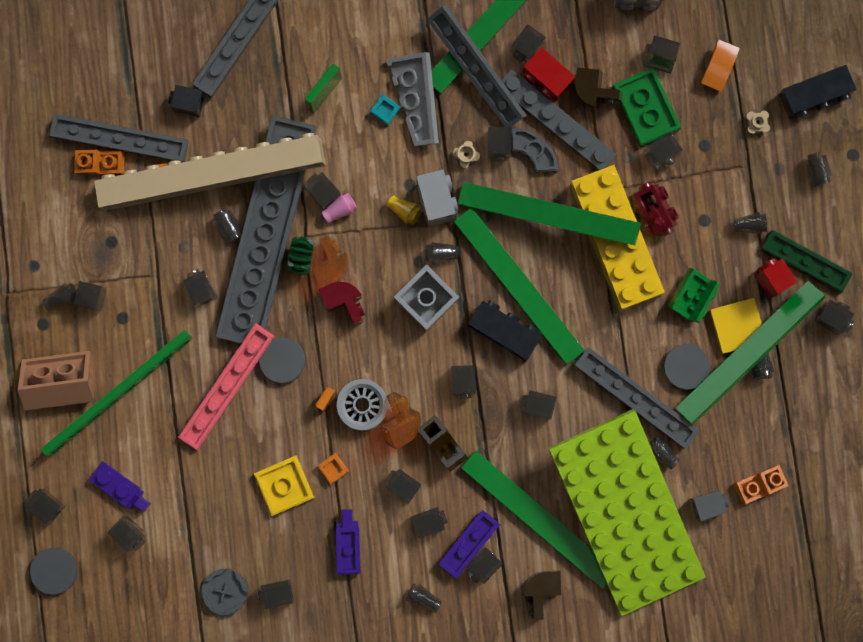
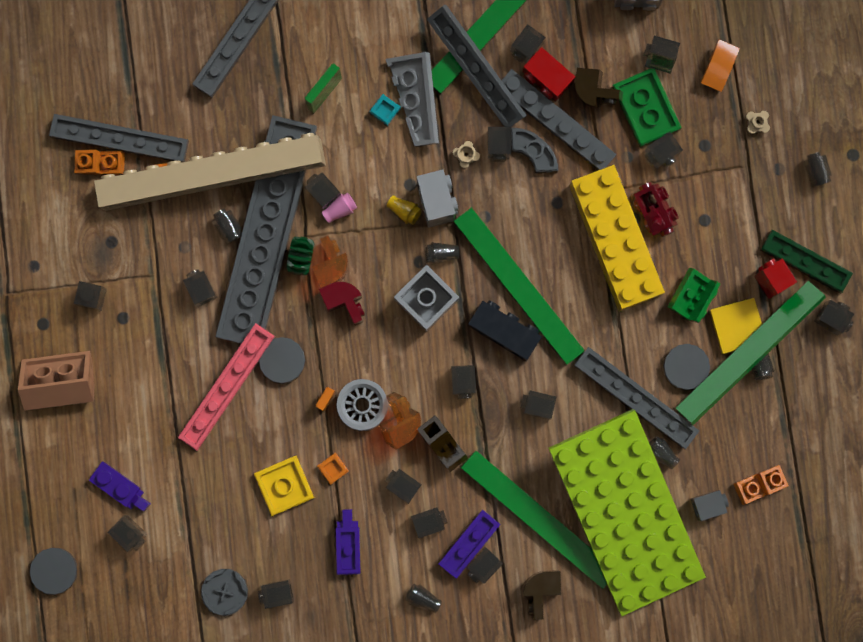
clear smoke brick [25,489,66,525] -> none
green tile [40,330,193,456] -> none
clear smoke cone [43,283,79,311] -> none
black brick [168,85,205,117] -> none
green tile [458,182,641,246] -> none
clear smoke cone [734,212,767,235] -> none
black brick [779,65,857,119] -> none

